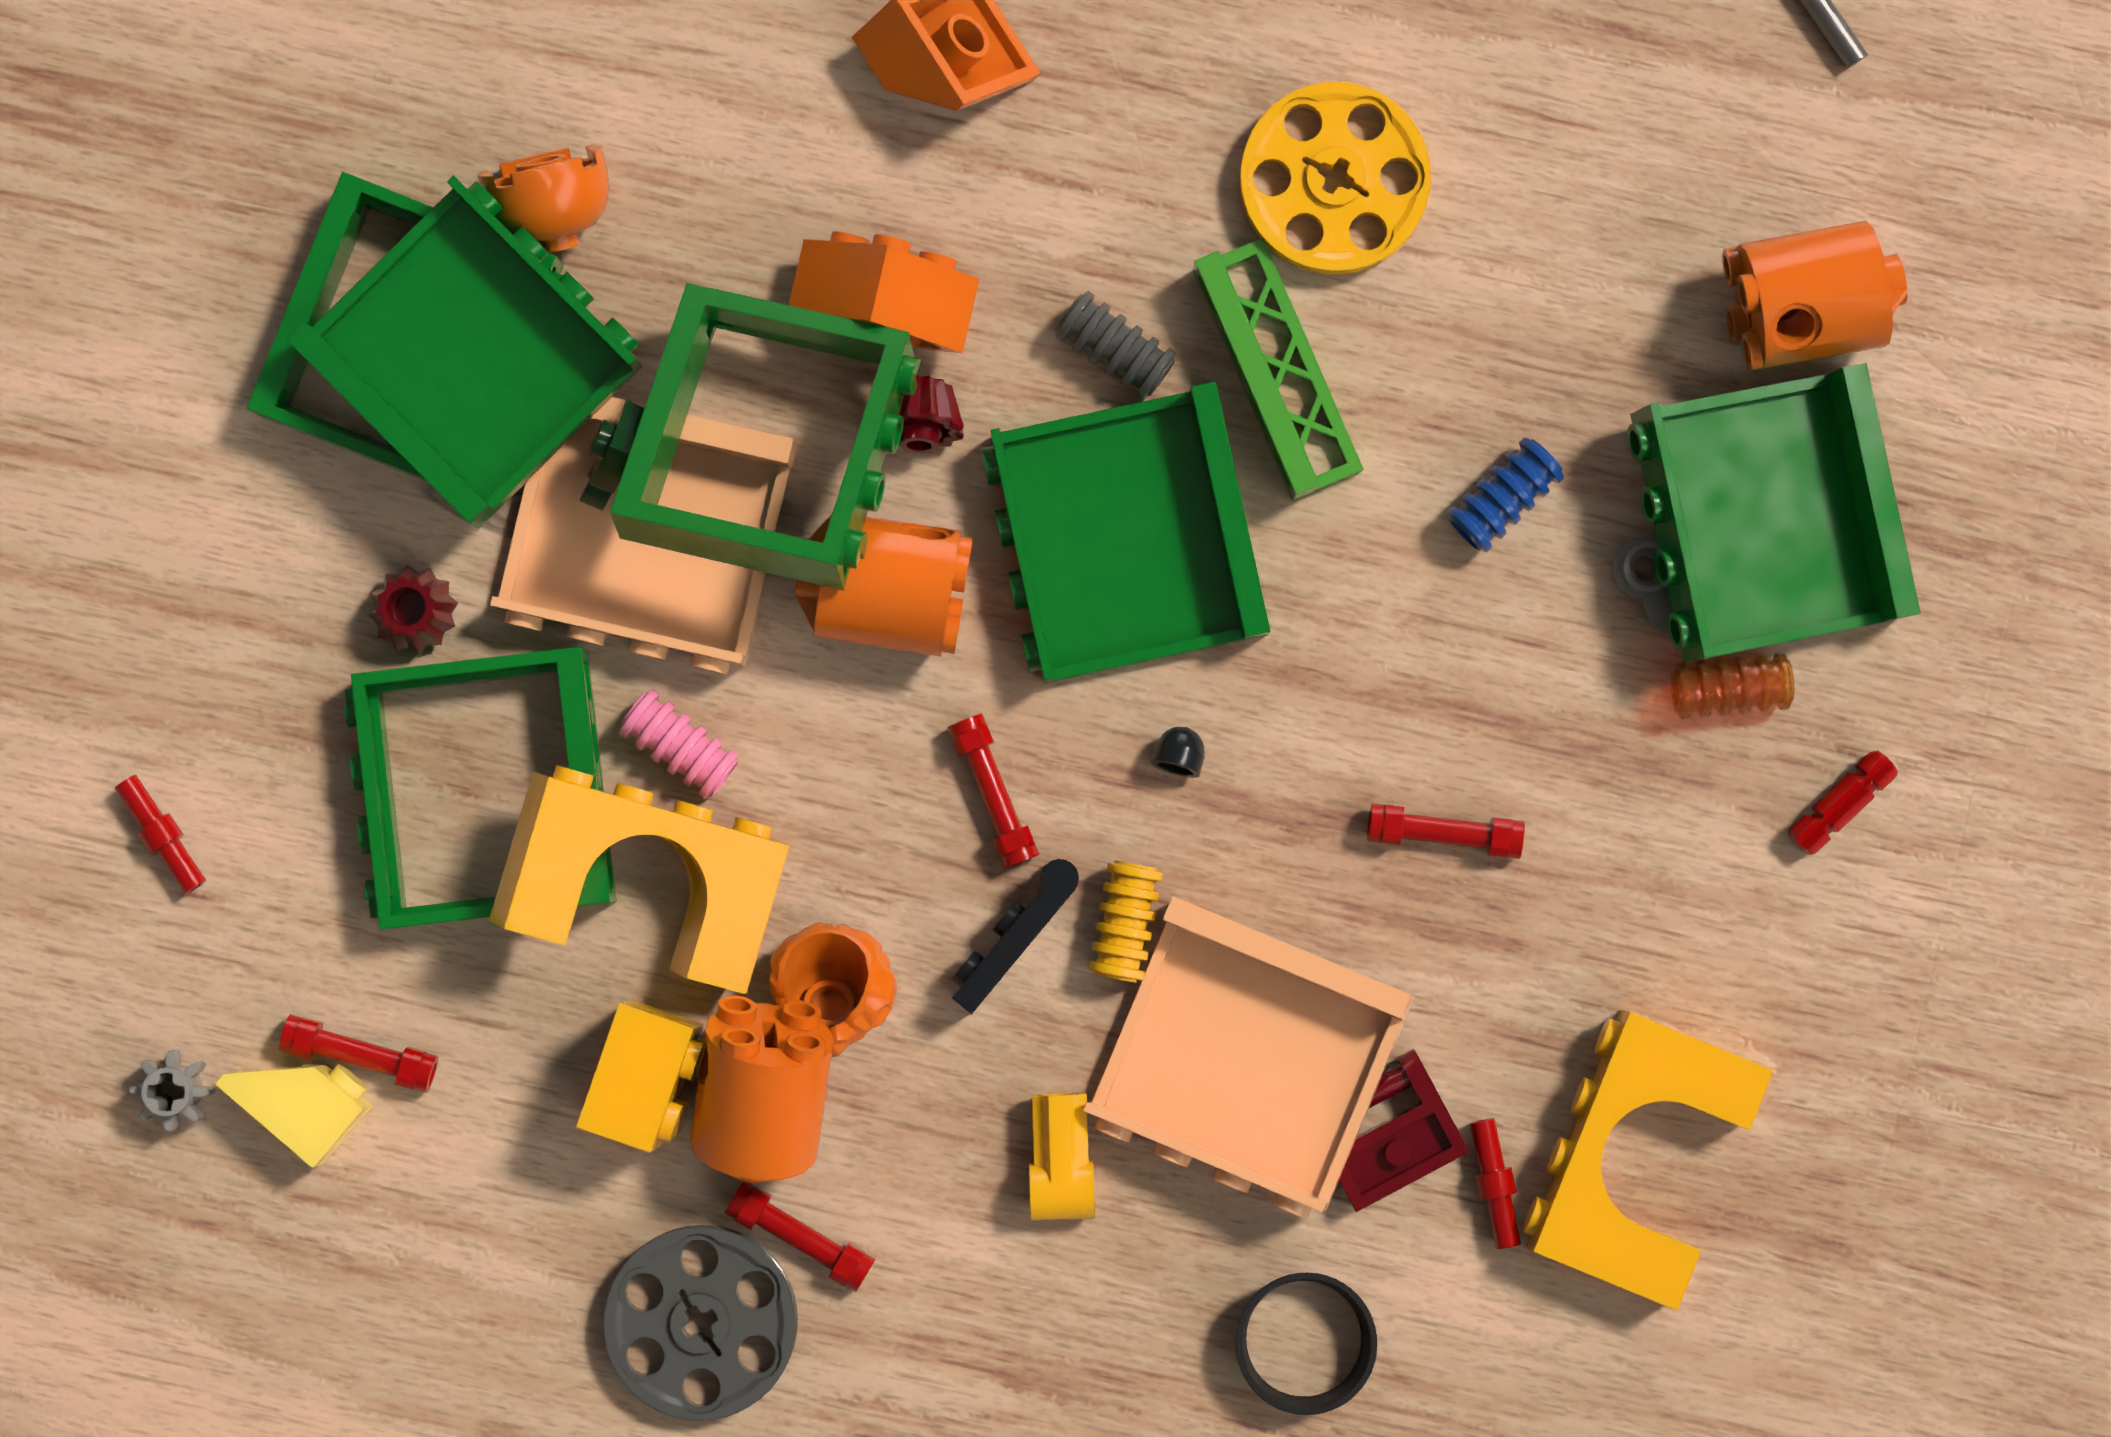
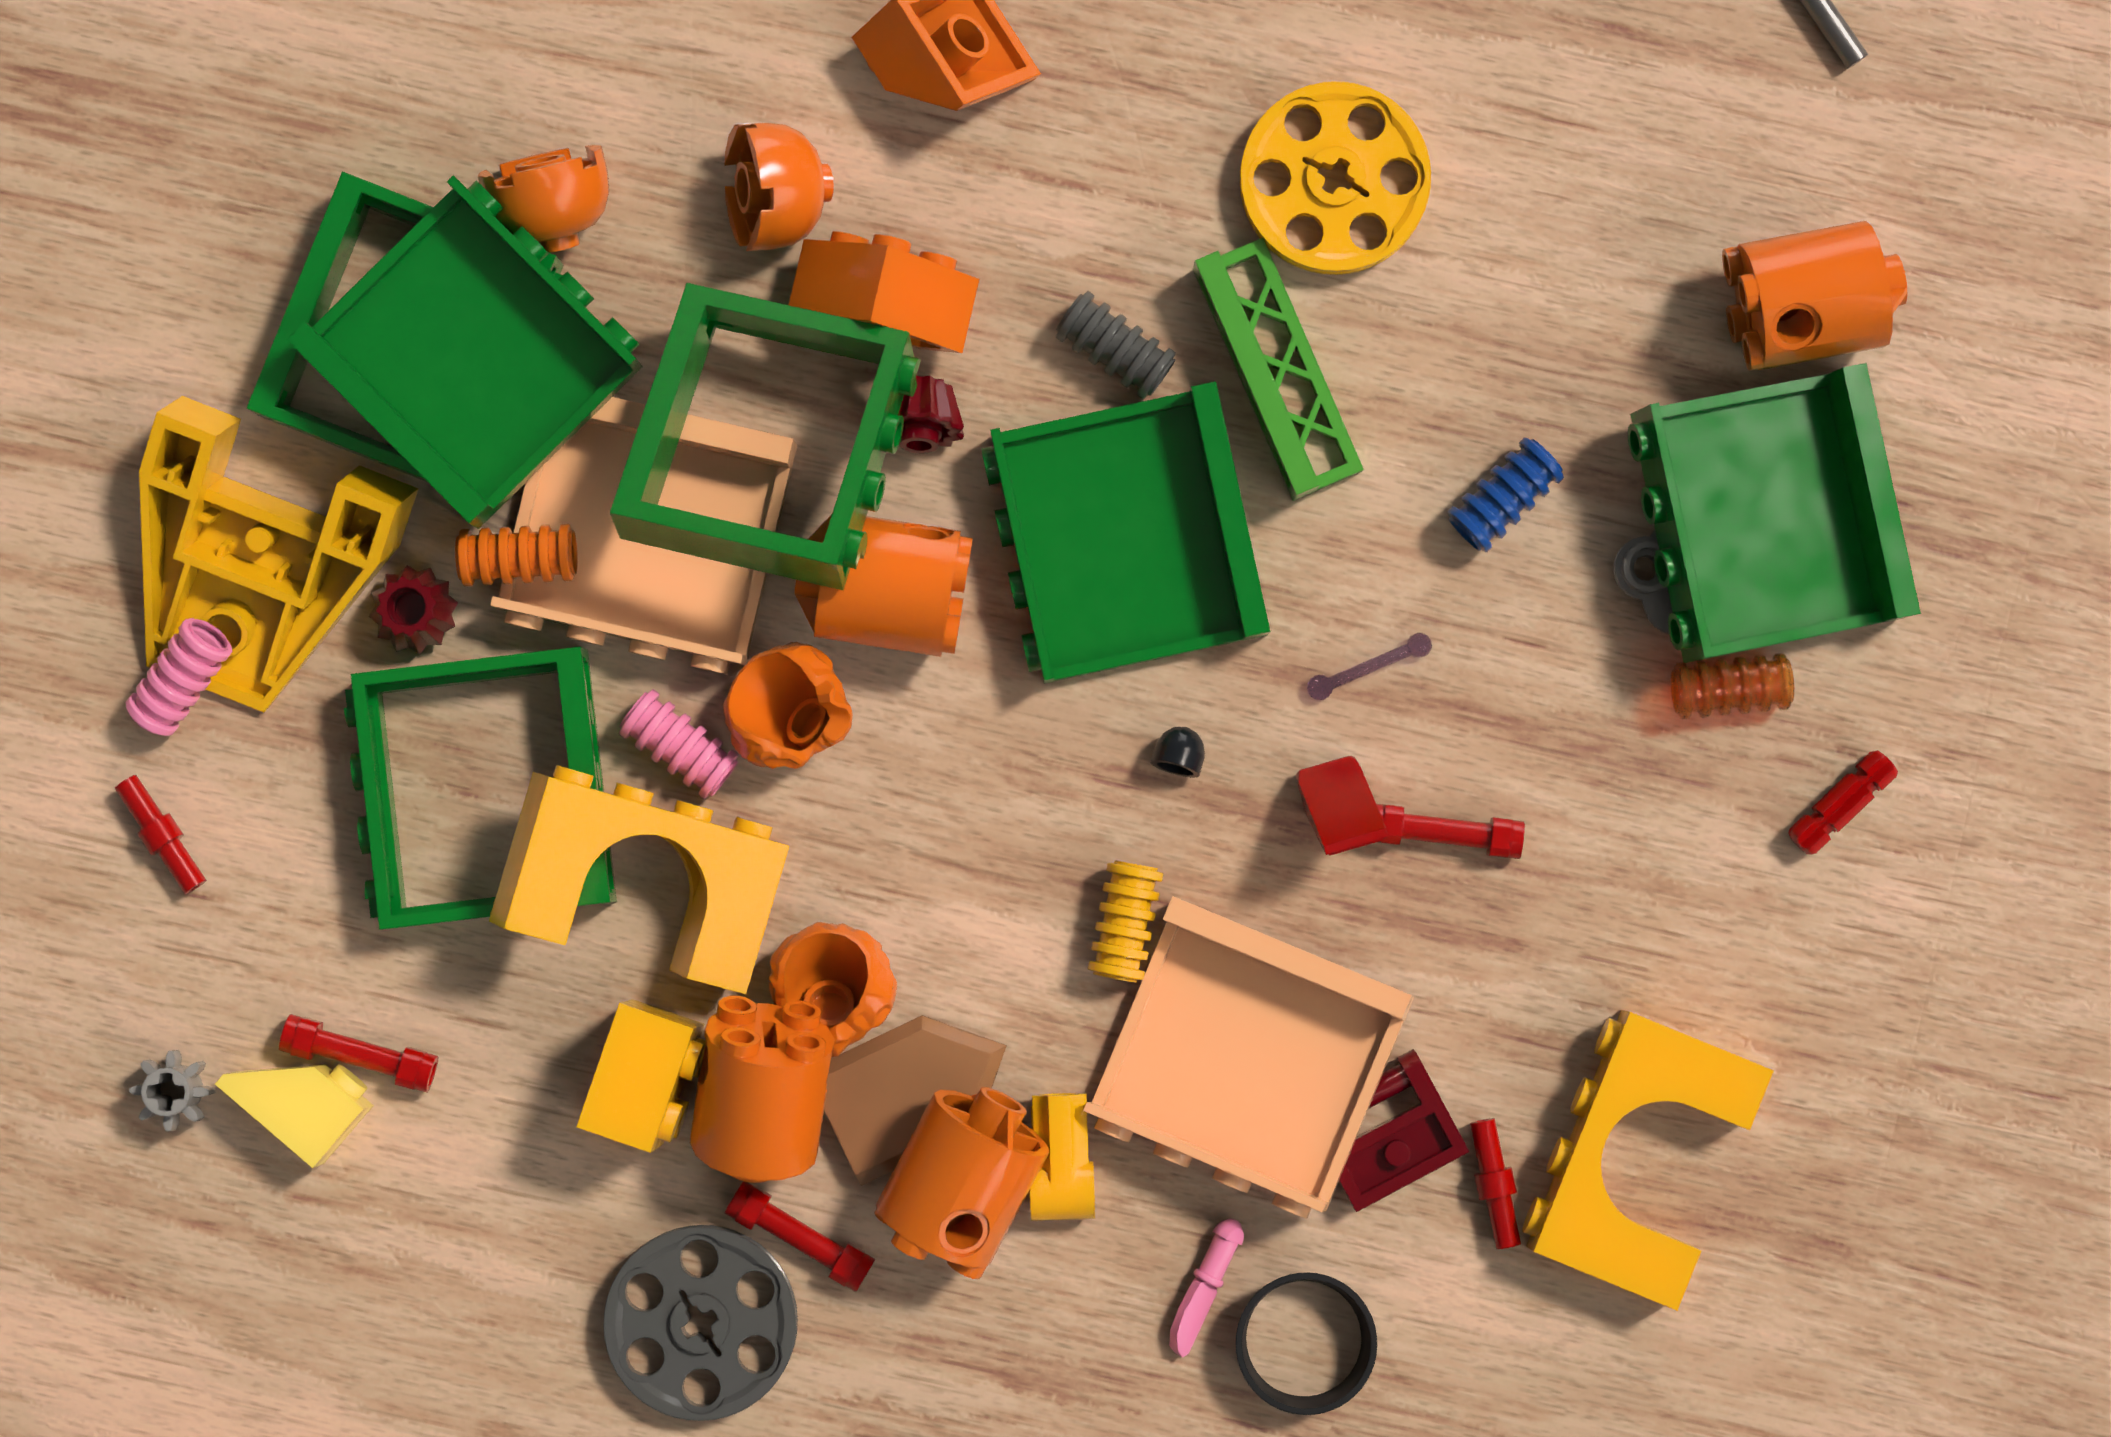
dark green plate [579,400,644,511] -> none
red bar [947,713,1040,869] -> none
black plate [951,859,1079,1015] -> none
none -> bright pink piece [126,618,232,736]
none -> yellow wedge [139,396,419,713]
none -> orange piece [455,524,578,586]
none -> orange hair [722,642,853,769]
none -> orange cylinder [724,123,834,251]
none -> medium nougat tile [824,1015,1007,1186]
none -> orange cylinder [874,1087,1049,1279]
none -> bright pink piece [1169,1218,1244,1358]
none -> red slope [1296,756,1389,856]
none -> hinge [1307,632,1432,700]

